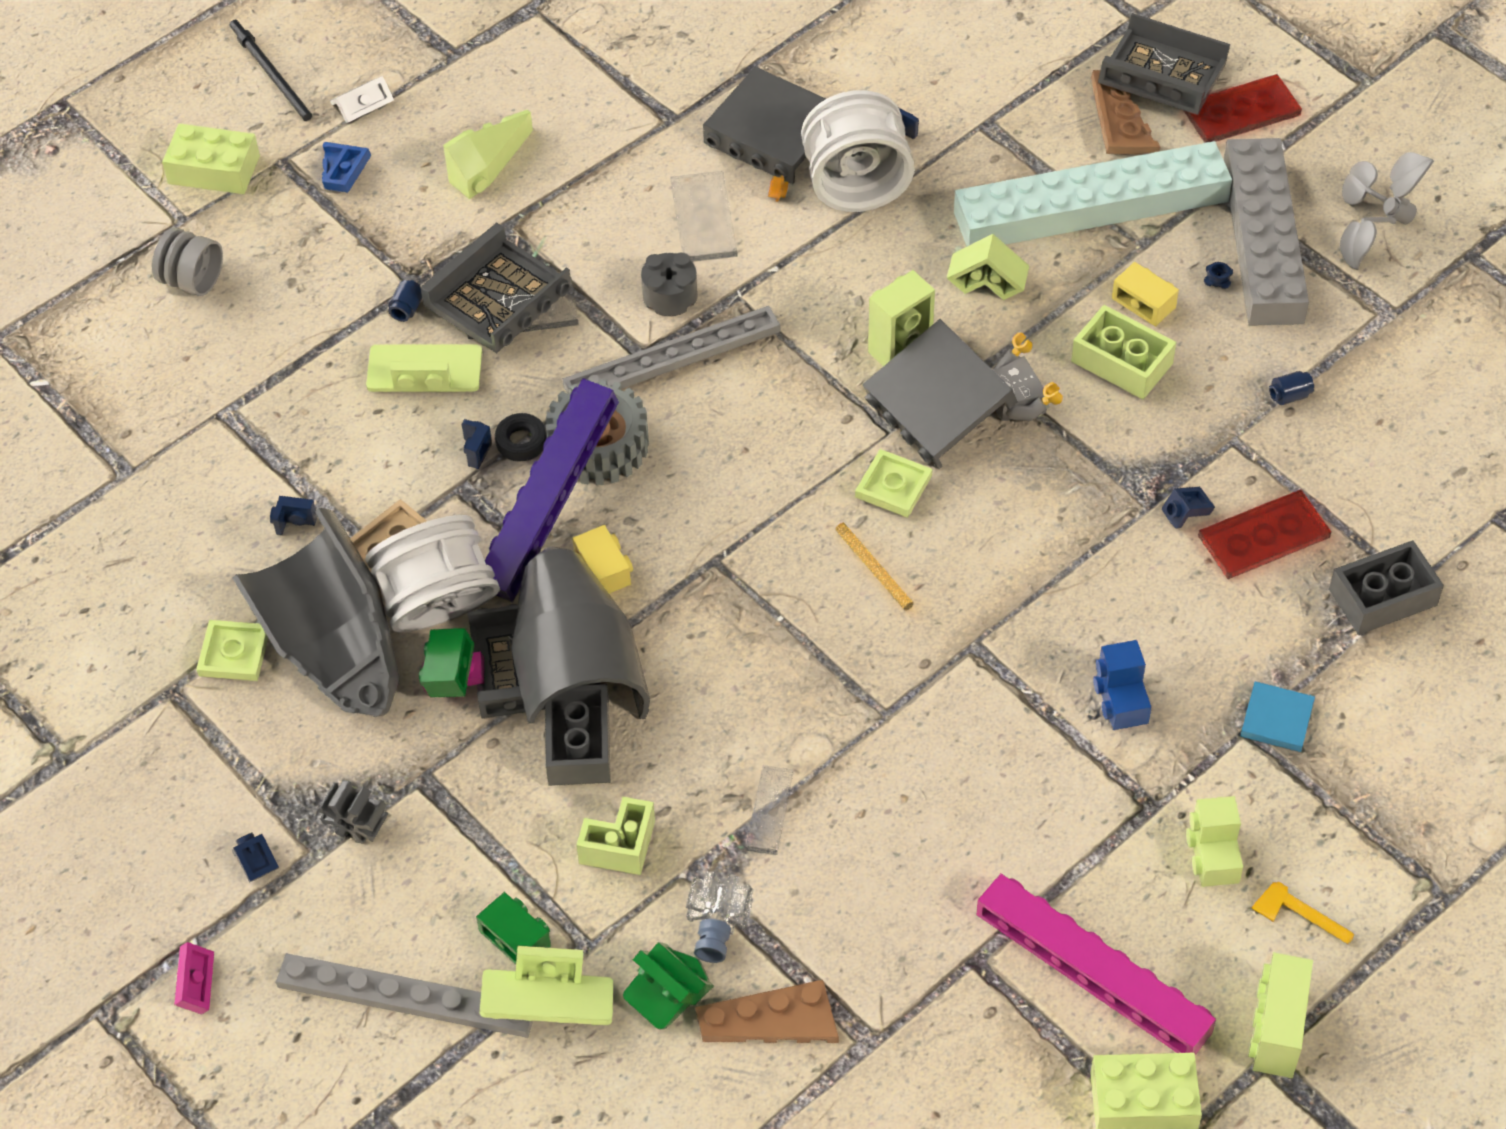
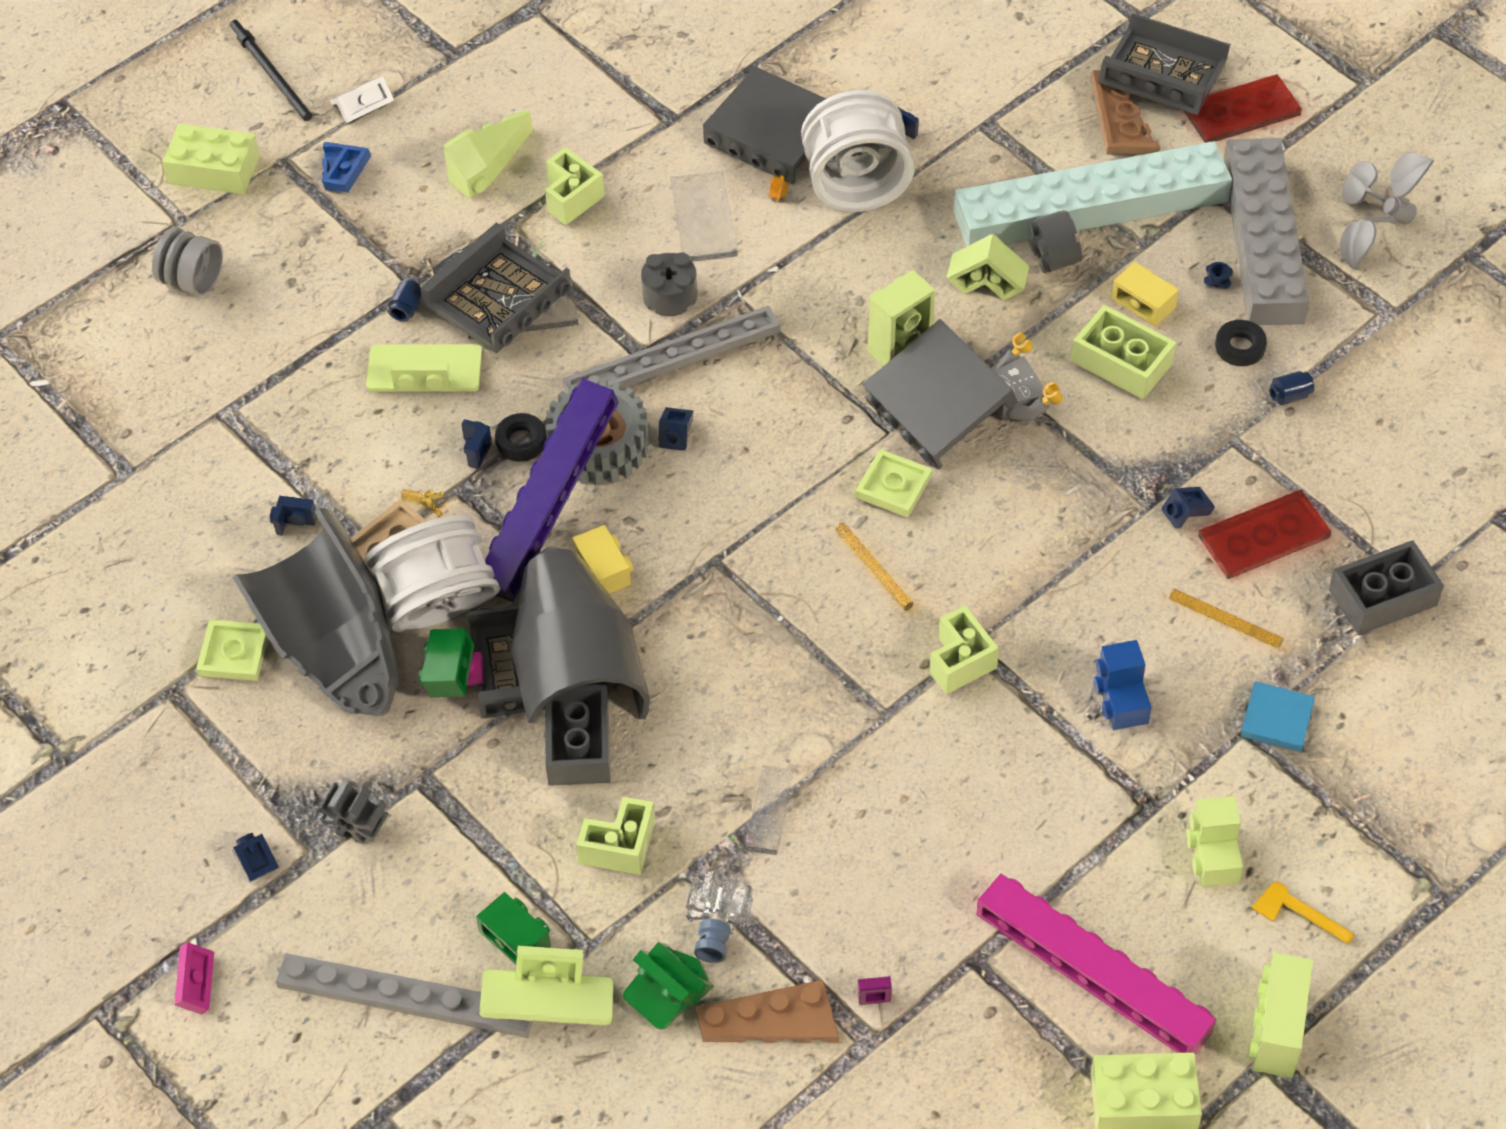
none -> clear yellow bar [401,489,444,517]
none -> yellowish green brick [545,147,605,225]
none -> dark blue bracket [658,407,694,450]
none -> magenta tile [857,976,892,1005]
none -> yellowish green brick [929,605,999,695]
none -> dark grey brick [1028,210,1082,274]
none -> clear yellow bar [1169,588,1284,649]
none -> black tyre [1215,319,1267,366]

